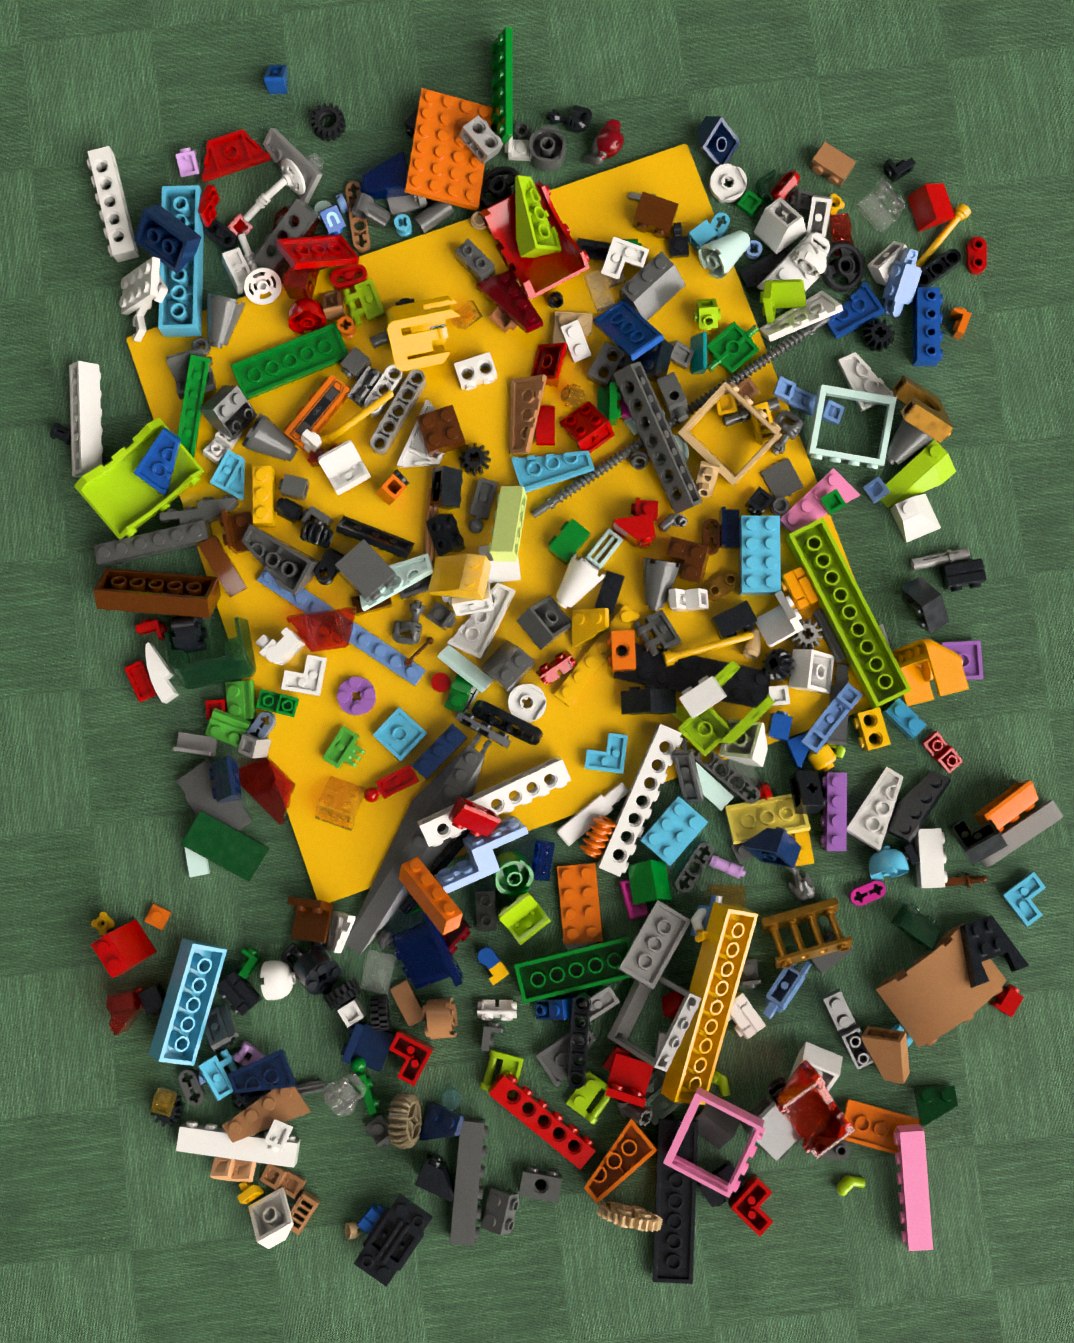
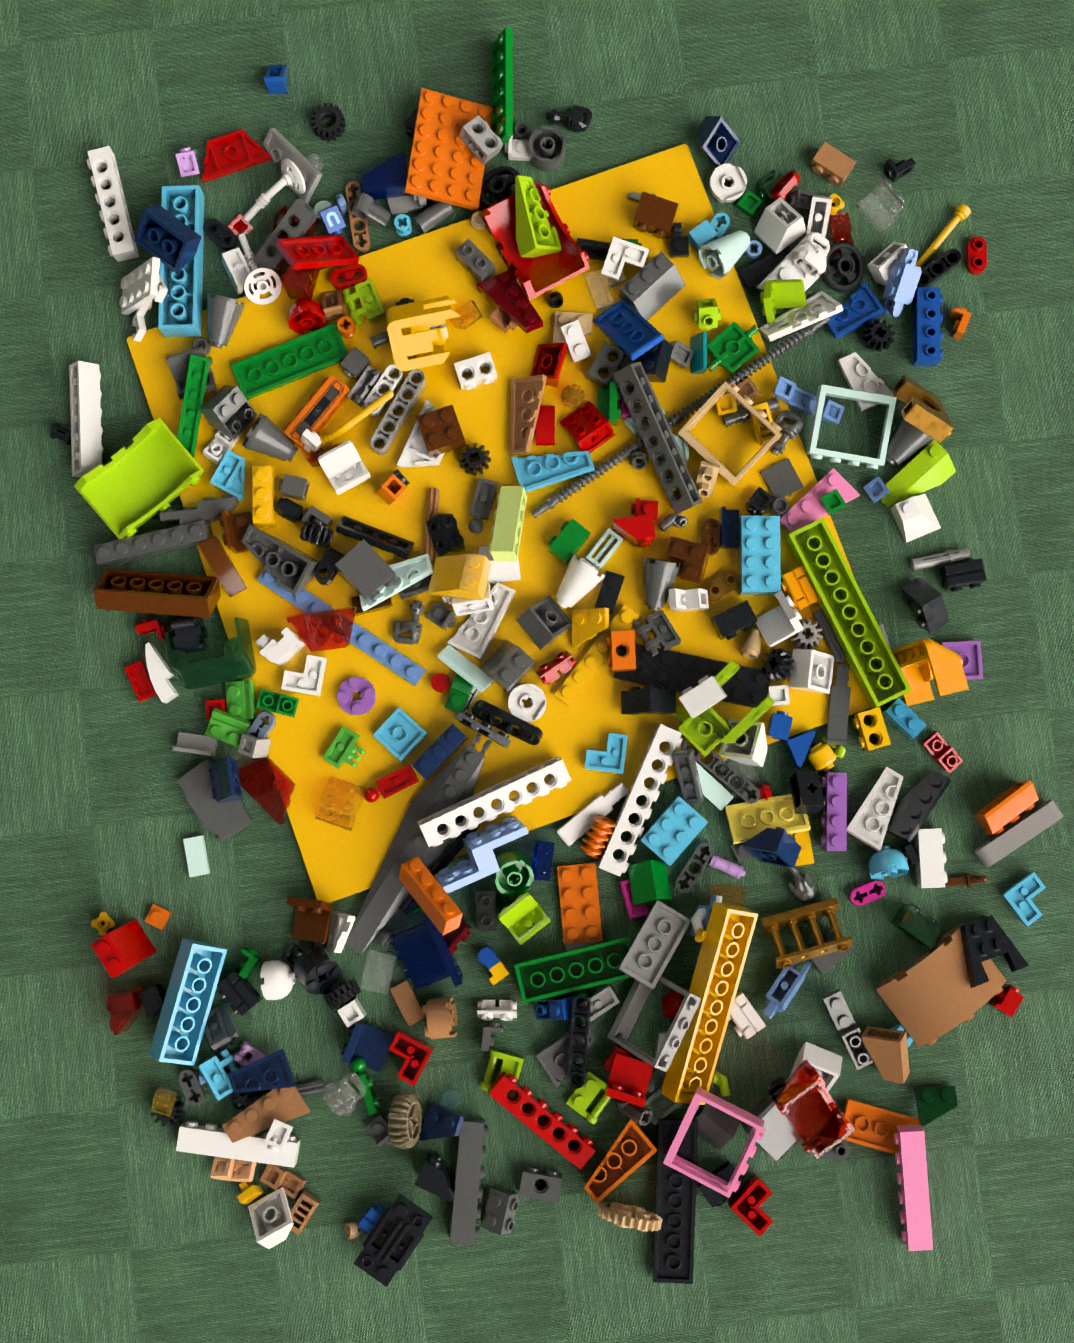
blue wing [133,427,181,496] -> none
dark green tile [180,810,269,882] -> none
red slope [199,184,220,227] -> none
black tyre [370,994,390,1032] -> none
reddish brown hinge [404,637,434,666] -> none
black brick [430,466,463,510] -> none
red slope [448,796,501,837] -> none
dark red hair [582,120,624,165] -> none
dark grey torso [656,372,689,422] -> none
yellow piece [663,632,754,667] -> none
dark grey bracket [739,958,761,989] -> none
medium blue slope [801,683,863,754] -> none
lime arm [837,1175,865,1196] -> none
red slope [907,183,955,232] -> none
black brick [948,817,1008,865] -> none

